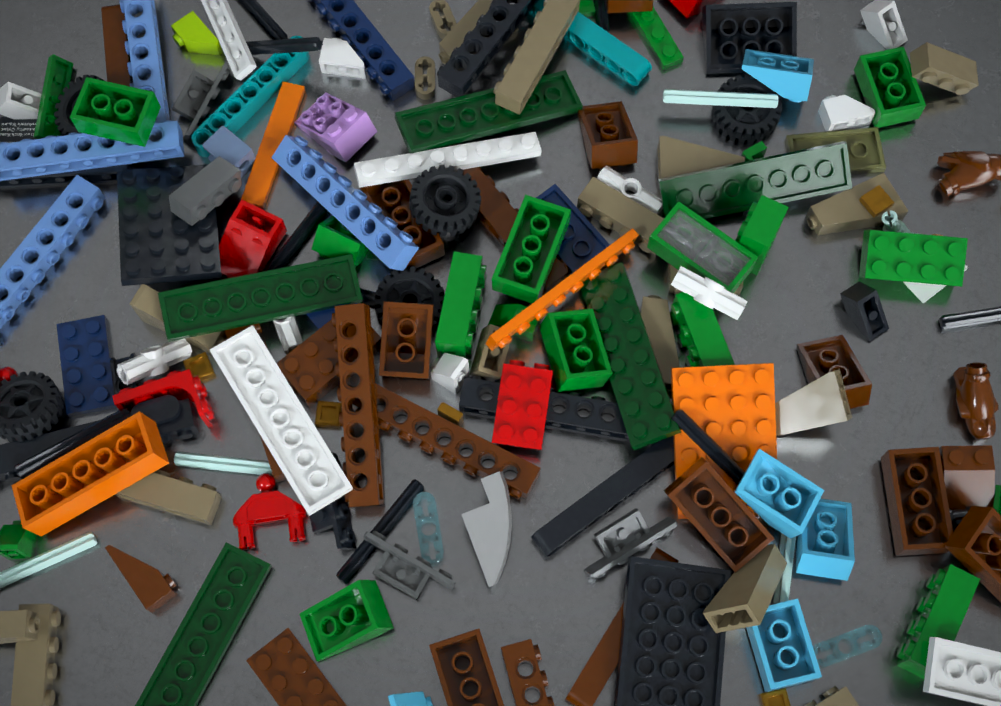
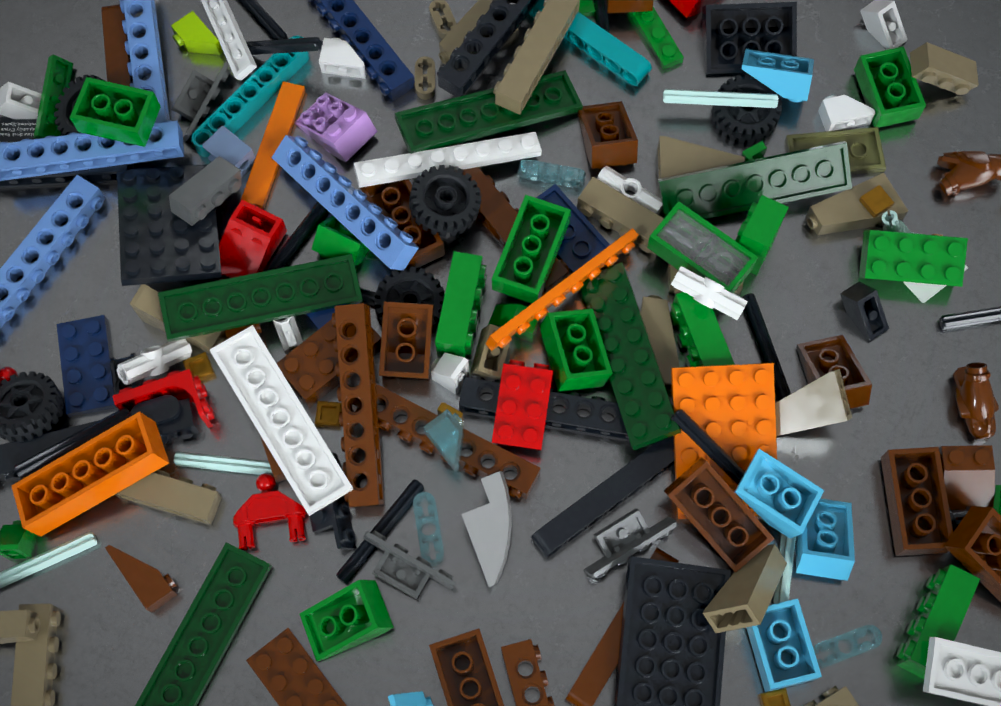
none -> clear light blue slope [423,409,464,472]
none -> clear light blue beam [518,160,586,188]
none -> black axle [742,293,791,401]

